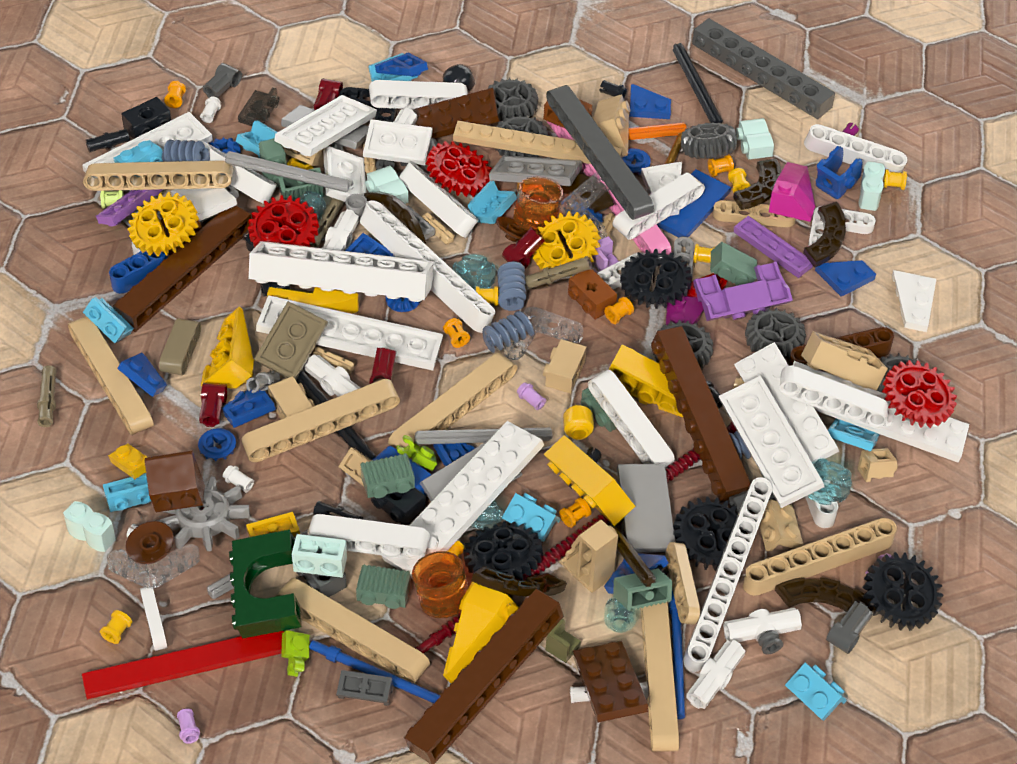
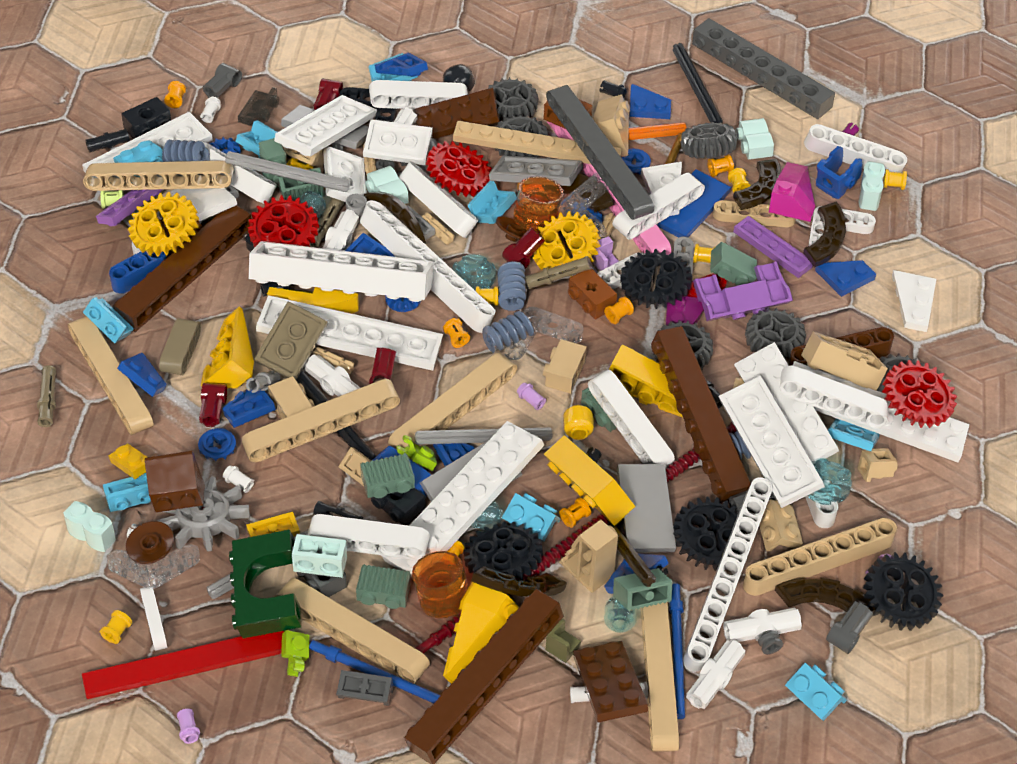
tan beam [665,542,700,625] -> none

